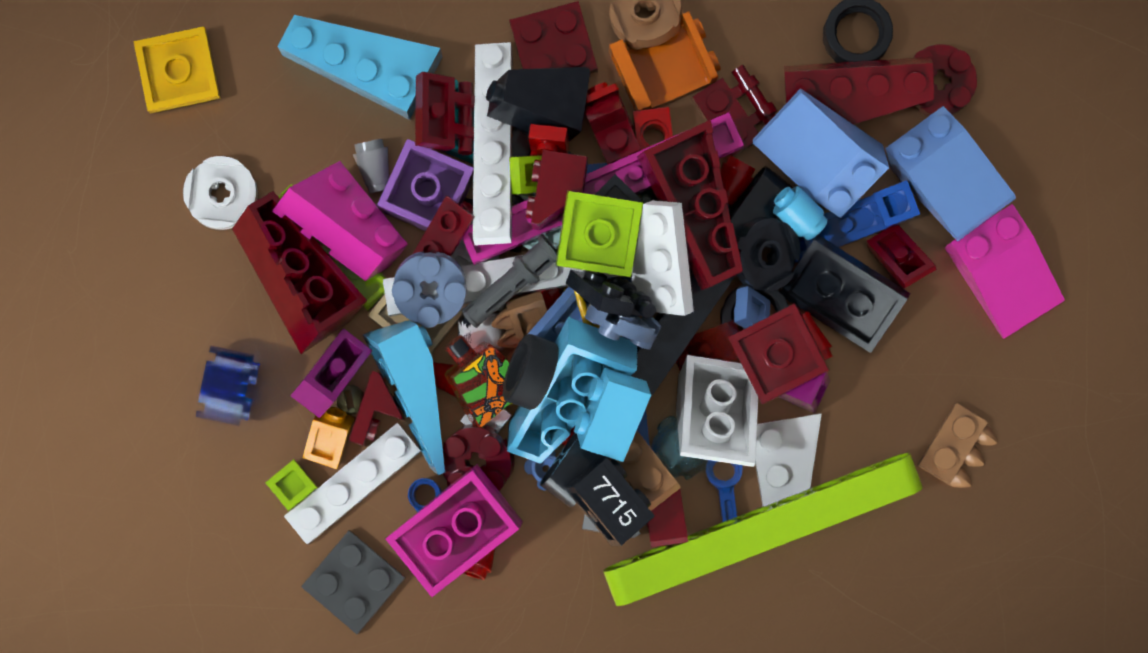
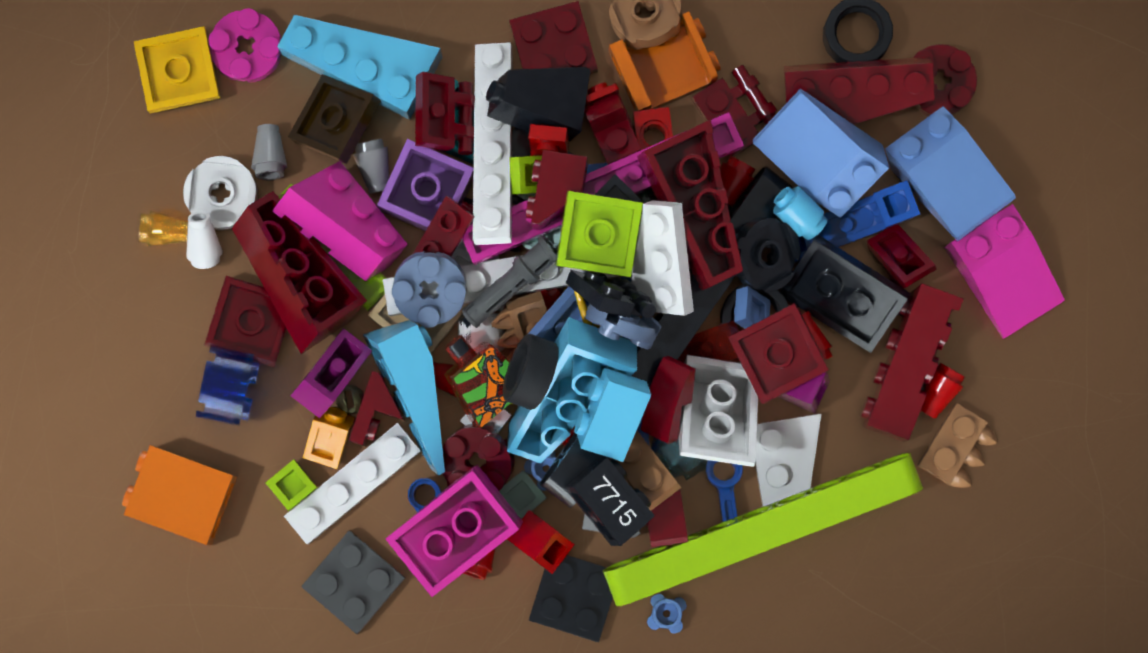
none -> orange panel [122,445,238,545]
none -> clear yellow cone [139,211,188,247]
none -> white cone [186,212,223,269]
none -> dark red plate [204,276,286,367]
none -> dark pink plate [208,8,282,83]
none -> light grey cone [251,124,288,180]
none -> dark brown plate [288,74,381,164]
none -> sand green plate [499,470,547,519]
none -> red brick [507,510,575,574]
none -> black plate [529,555,613,643]
none -> dark red slope [641,356,696,444]
none -> medium blue plate [647,594,687,634]
none -> dark red wedge [860,283,964,442]
none -> red cone [921,362,965,419]

